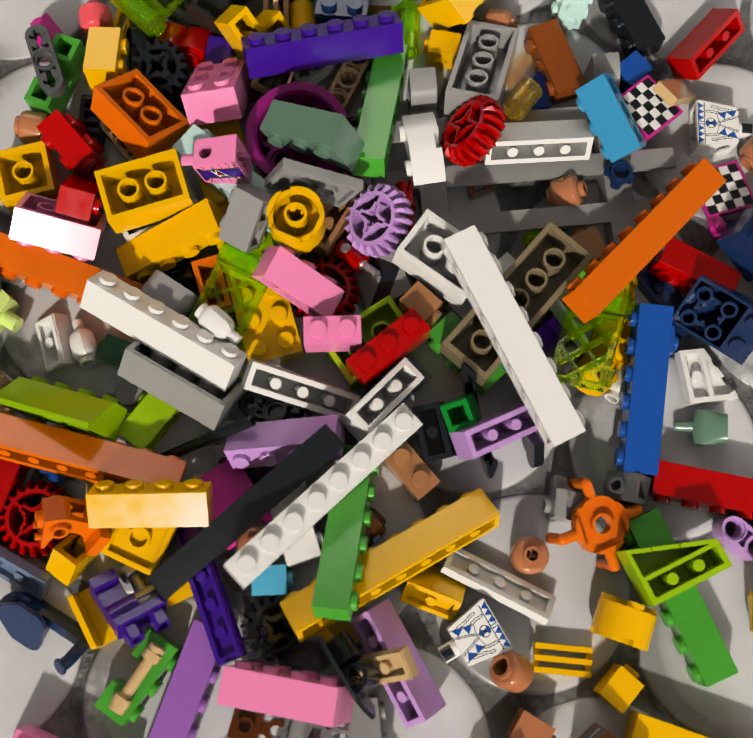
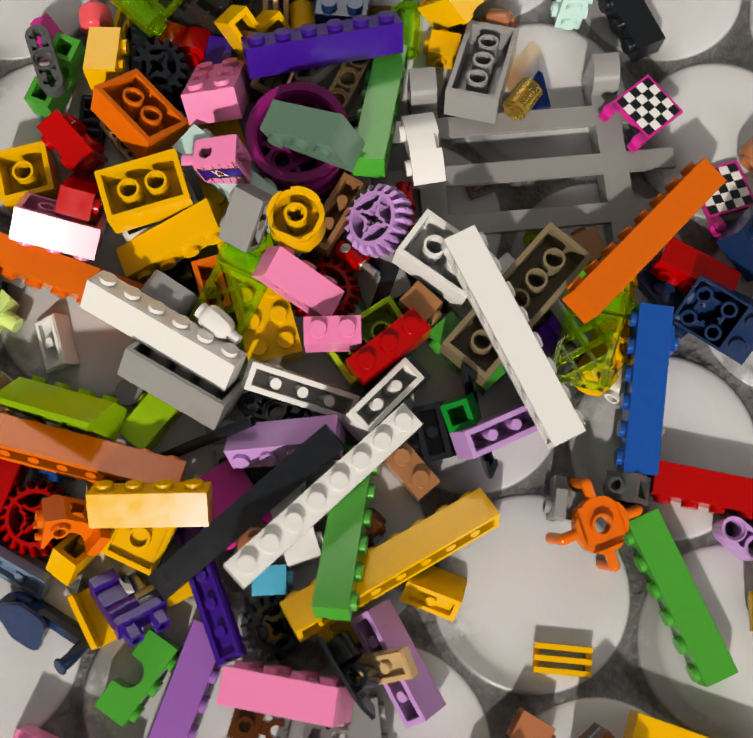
nougat head [14,110,49,145] -> none
white plant [69,319,99,368] -> none
clear green brick [96,333,131,370] -> none
tan bar [108,641,166,715] -> none
light grey tile [264,158,364,208] -> none
torso [437,598,513,666] -> none
red gear [440,94,507,167] -> none
white plate [440,549,556,625] -> none
white brick [483,119,594,165] -> none
nougat head [489,650,533,693] -> none
nougat head [509,536,549,575] -> none
black tile [522,432,544,468] -> none
dark orange brick [523,18,587,106] -> none
nougat head [546,174,588,207] -> none
dark azure brick [575,73,647,163] -> none
yellow brick [589,592,657,652] -> none
yellow brick [593,663,644,714] -> none
dark blue plate [603,160,635,190] -> none
lime wedge [616,538,733,606] -> none
blue brick [618,50,654,94] -> none
tan tile [653,78,698,107] -> none
red brick [666,8,745,80] -> none
white wing [674,348,738,406] -> none
sand green piece [674,409,728,445] -> none
white torso [688,100,752,157] -> none

